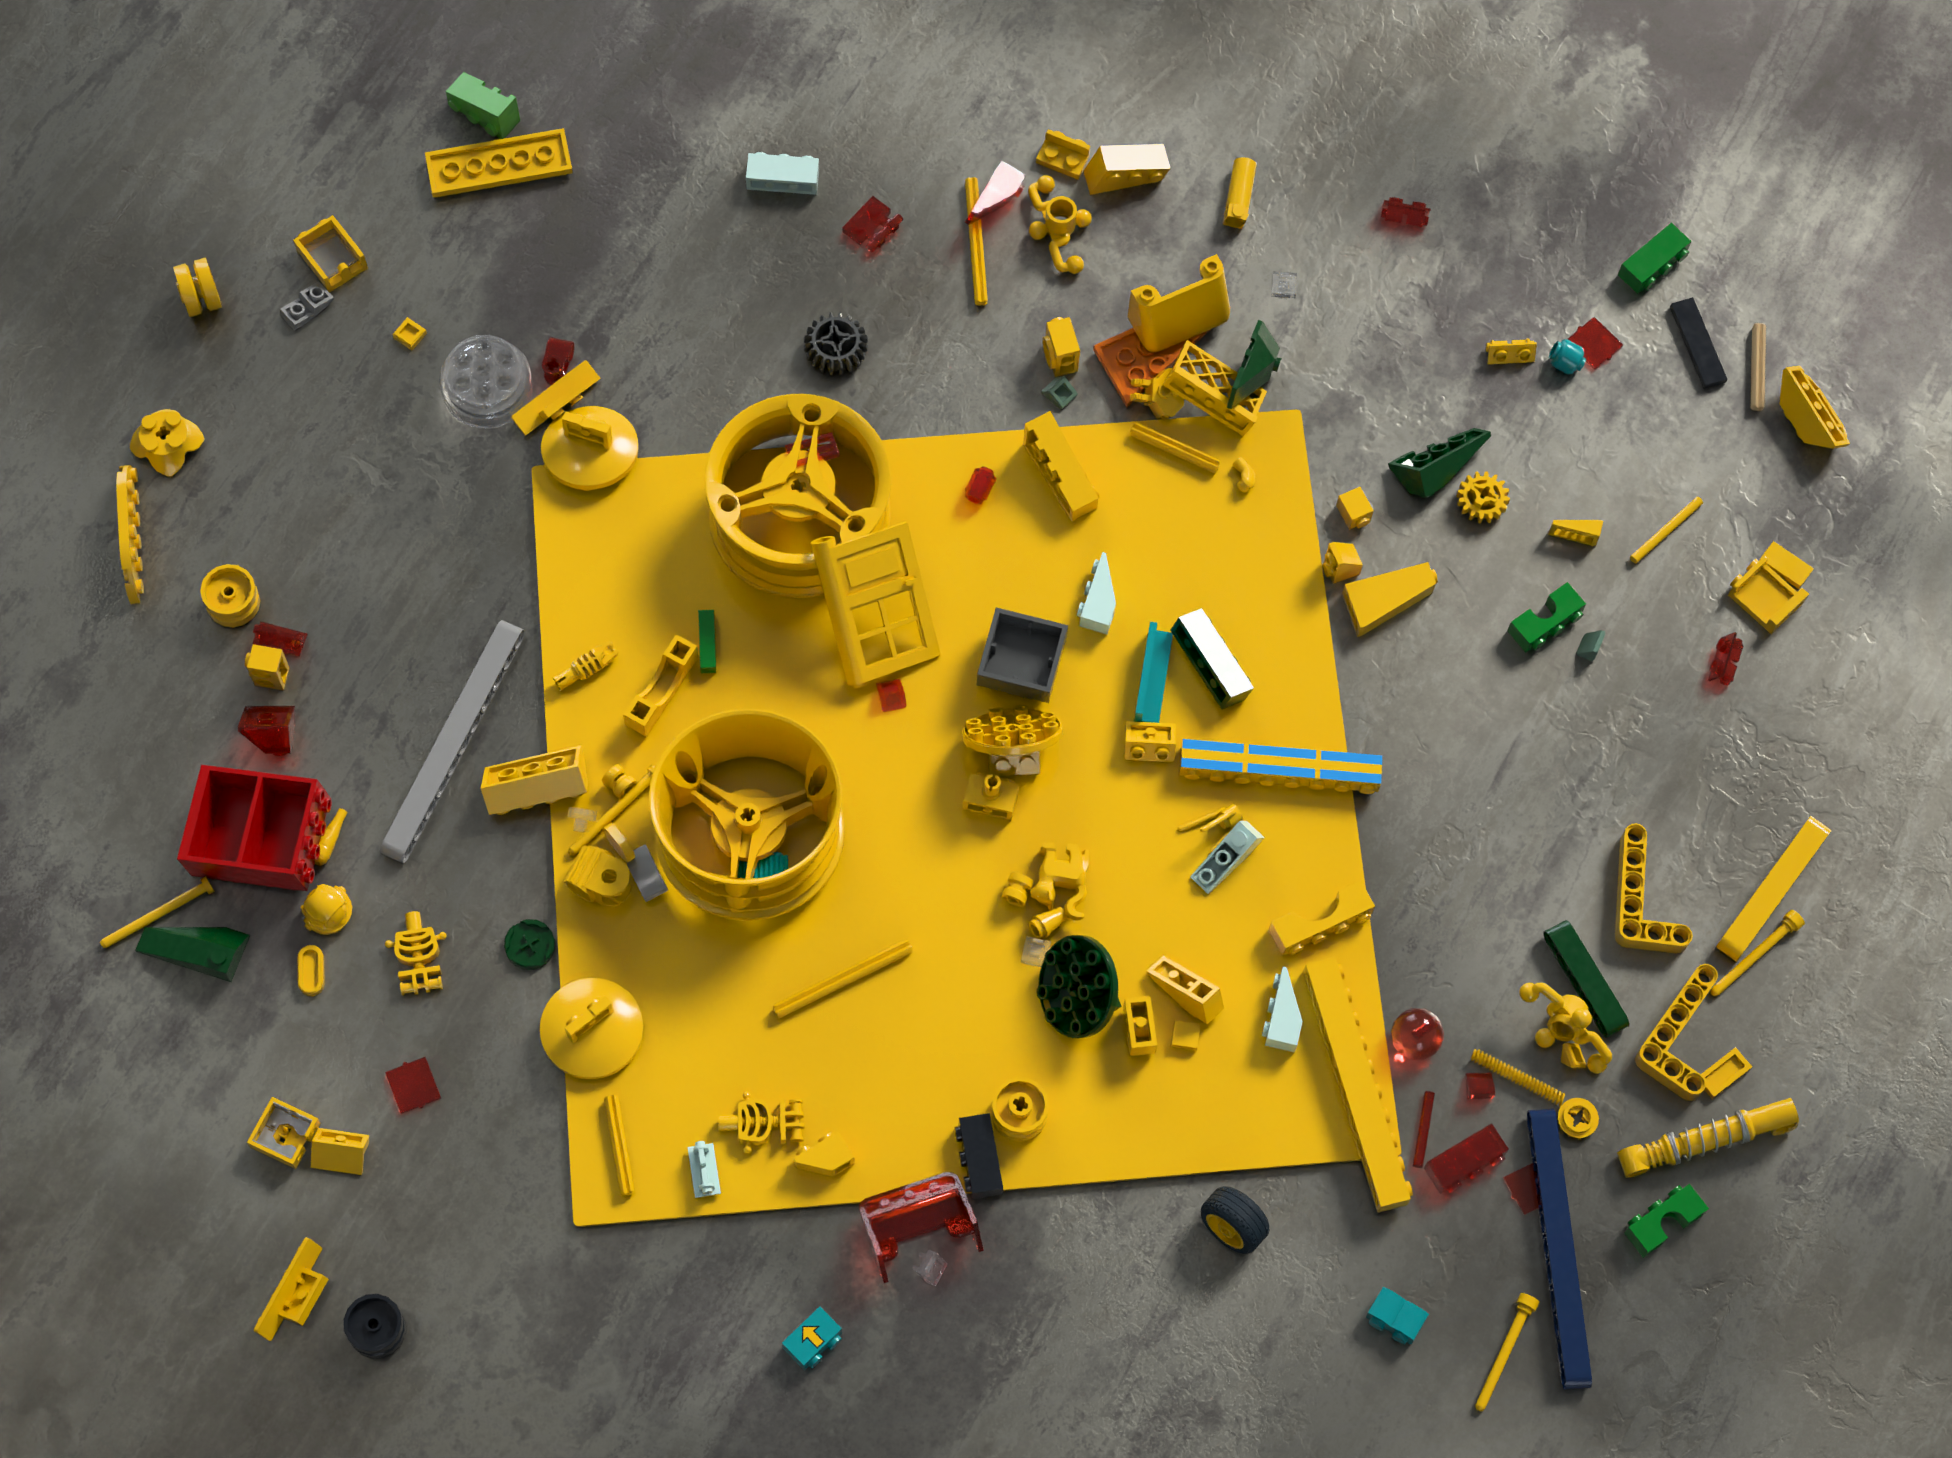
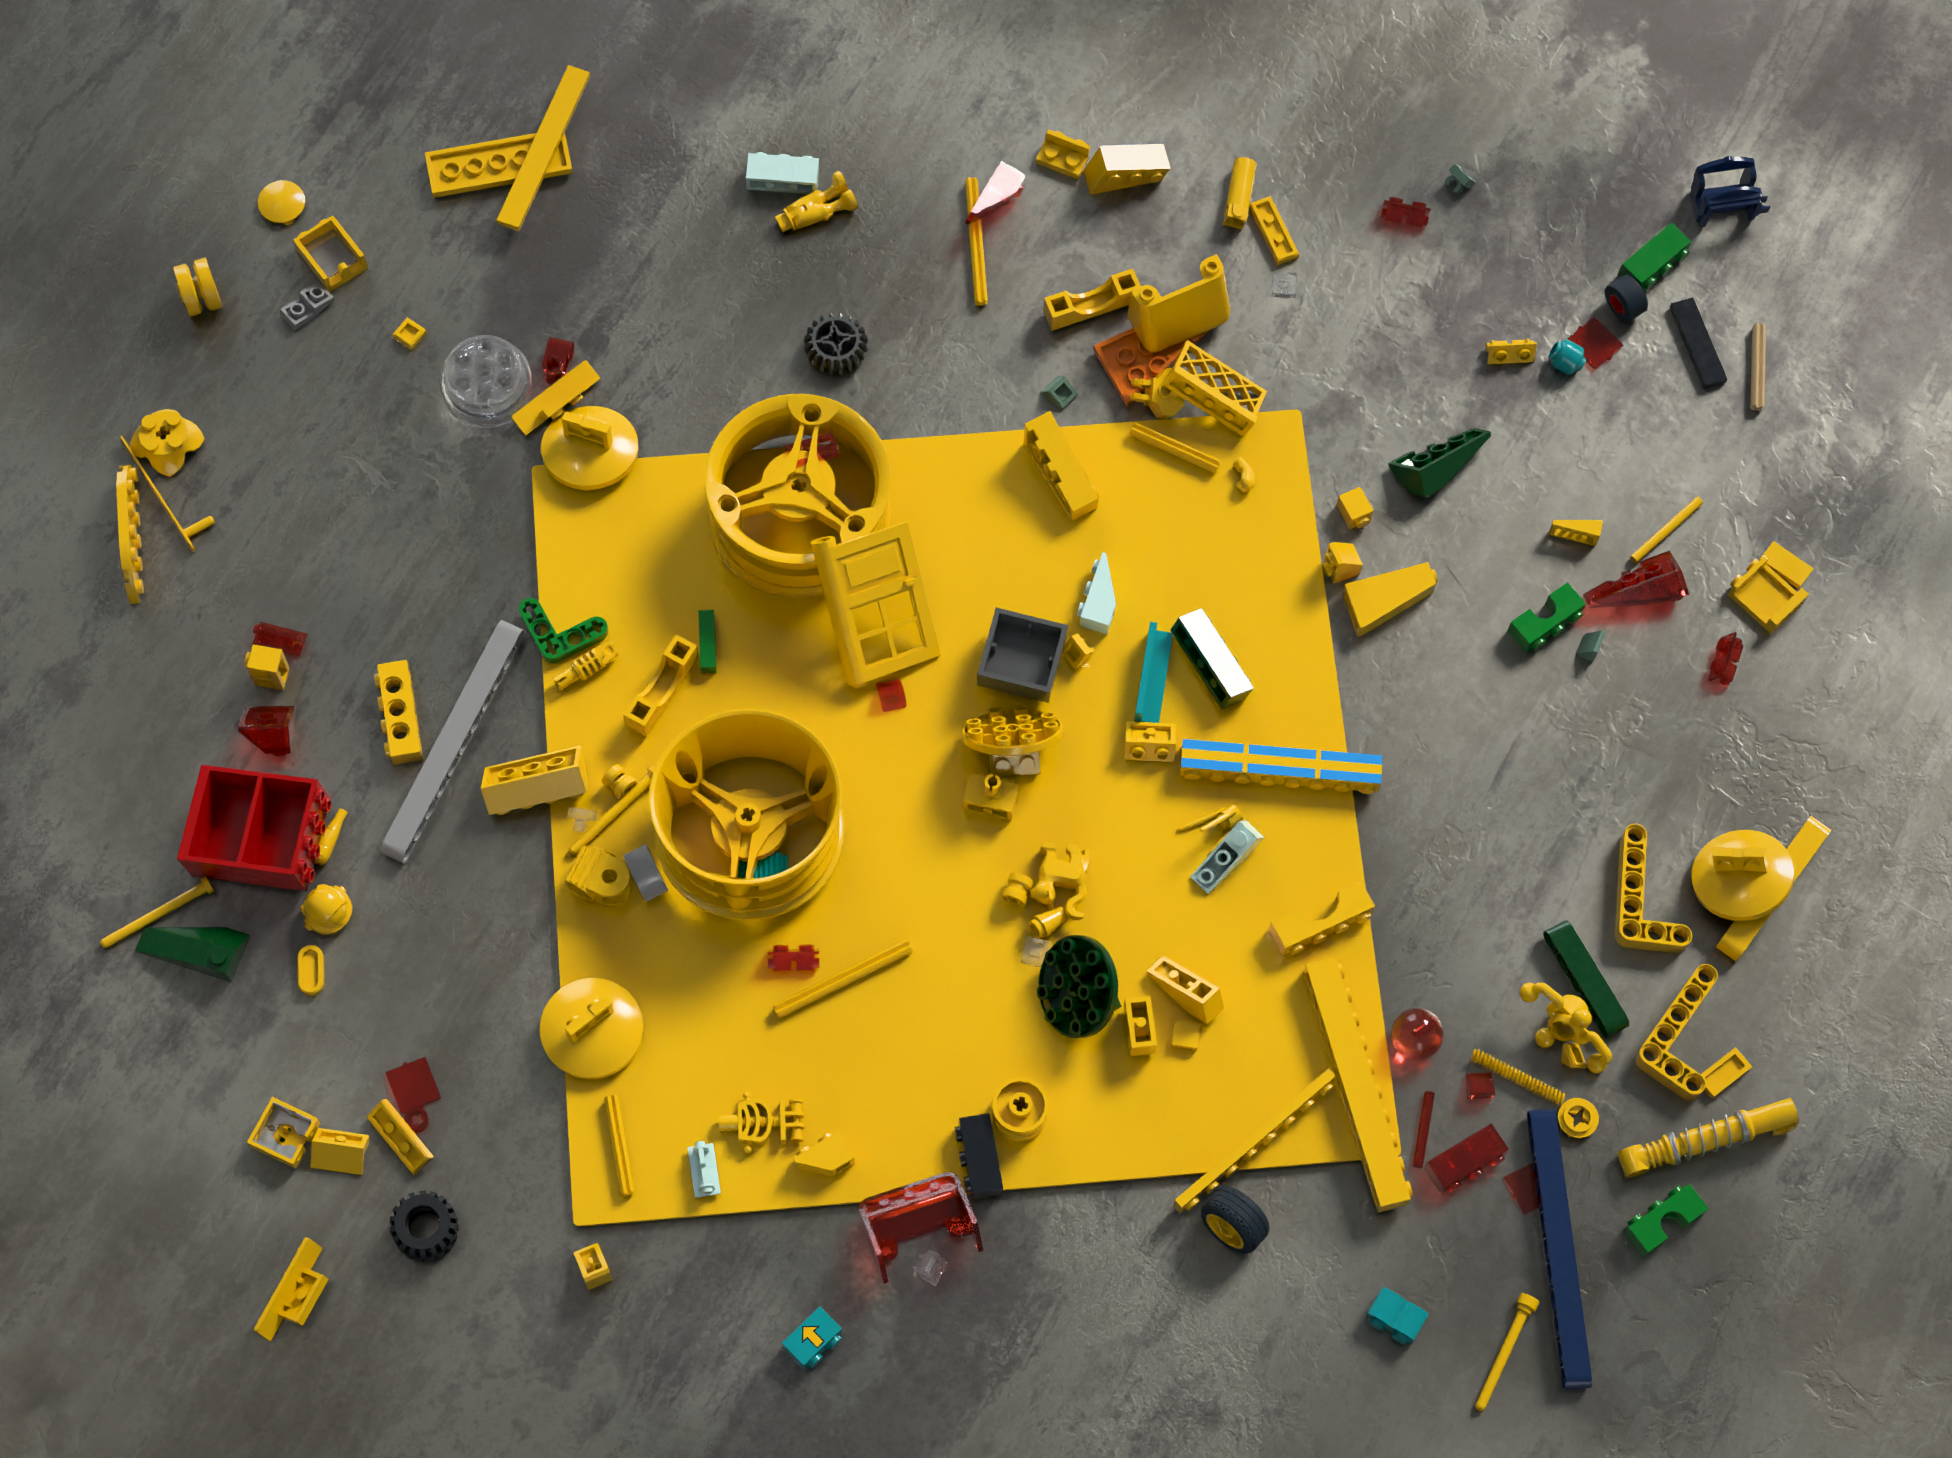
yellow wheel [200,564,260,628] -> none
black wheel [343,1294,406,1359] -> none
yellow torso [385,911,447,996] -> none
bright green wedge [446,72,520,139] -> none
dark green tile [504,919,555,970] -> none
yellow tile [603,823,635,863] -> none
clear red plate [842,196,903,252] -> none
clear red brick [965,466,997,504] -> none
yellow wheel [1028,175,1092,274] -> none
yellow brick [1042,317,1080,377] -> none
dark green wedge [1227,320,1282,409] -> none
light aqua slope [1262,967,1303,1052] -> none
yellow gear [1456,471,1510,523] -> none
yellow piece [1710,909,1805,997] -> none
yellow wedge [1779,366,1850,449] -> none
none -> yellow piece [120,436,215,552]
none -> yellow dish [258,181,305,225]
none -> yellow tile [366,1099,434,1175]
none -> yellow brick [374,660,423,765]
none -> black tyre [390,1190,459,1262]
none -> clear red bush [404,1107,429,1133]
none -> yellow tile [497,65,590,231]
none -> green beam [519,598,608,663]
none -> yellow slope [573,1243,612,1290]
none -> clear red hinge [768,944,819,971]
none -> yellow piece [774,171,858,233]
none -> yellow arch [1043,268,1141,331]
none -> yellow tile [1062,633,1095,669]
none -> yellow plate [1173,1068,1335,1213]
none -> yellow tile [1249,196,1299,265]
none -> sand green tile [1445,163,1476,194]
none -> clear red wedge [1583,550,1689,608]
none -> black wheel [1605,275,1648,322]
none -> dark blue animal [1689,156,1771,227]
none -> yellow bracket [1691,830,1794,921]

